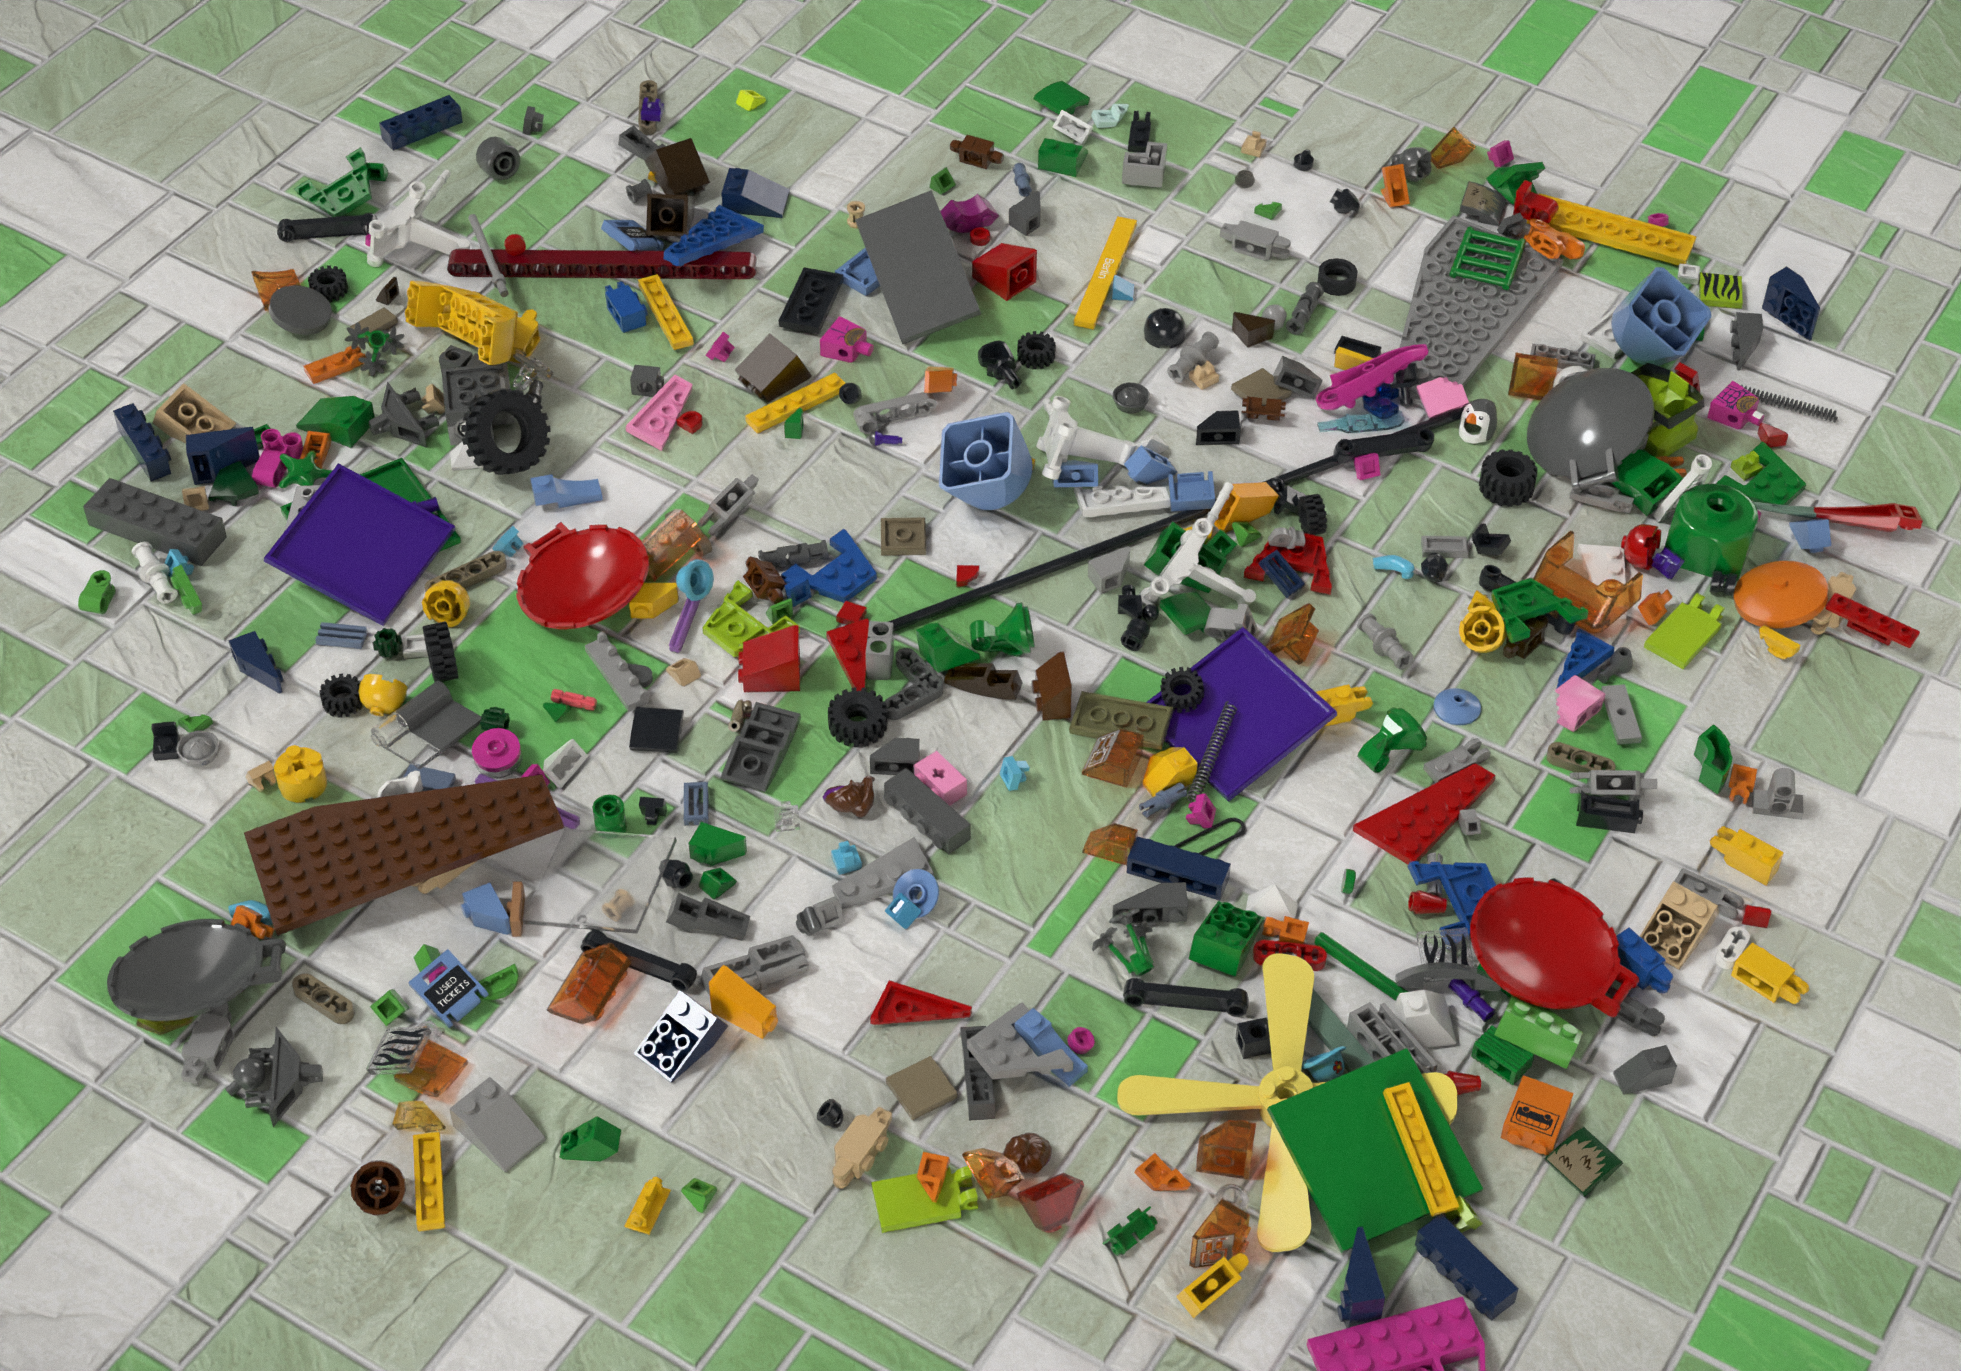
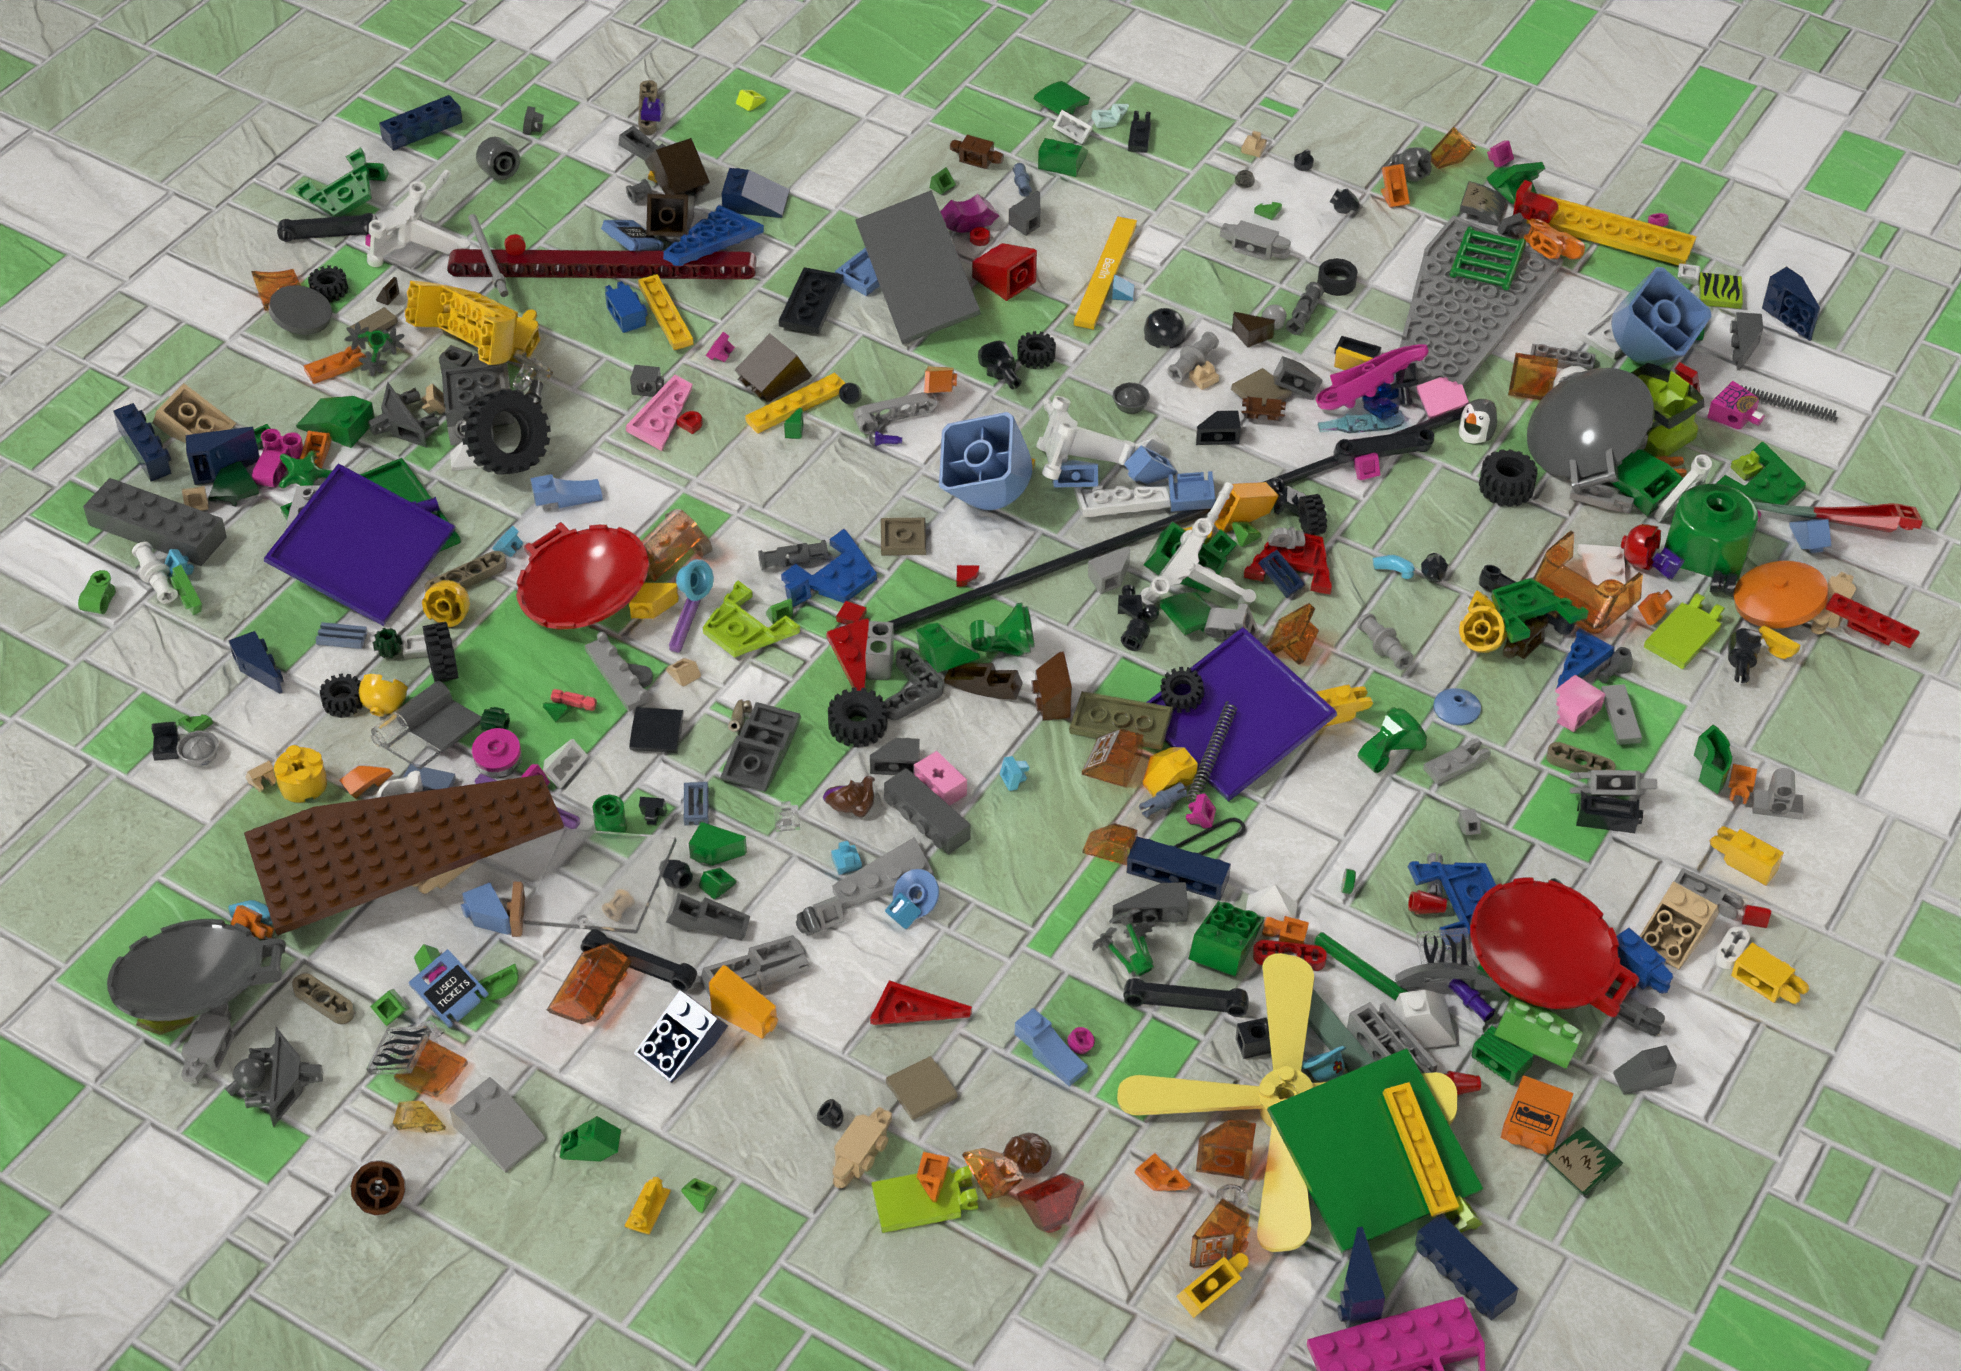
yellow plate [413,1132,445,1232] -> none
light grey hinge [698,474,759,536] -> none
red slope [738,625,800,692] -> none
reddish brown piece [743,556,786,604] -> none
dark pink torso [820,316,874,363] -> none
tan bush [847,201,865,228] -> none
dark grey slope [960,1026,995,1121] -> none
light grey wing [967,1003,1073,1080] -> none
green hinge [1102,1206,1158,1256] -> none
light grey brick [1122,142,1167,188] -> none
red wing [1353,763,1496,865] -> none
light grey tile [1421,536,1468,558] -> none
black bracket [1472,523,1511,556] -> none
red slope [1757,423,1788,448] -> none
none -> orange slope [339,766,394,799]
none -> black piece [1728,628,1762,684]

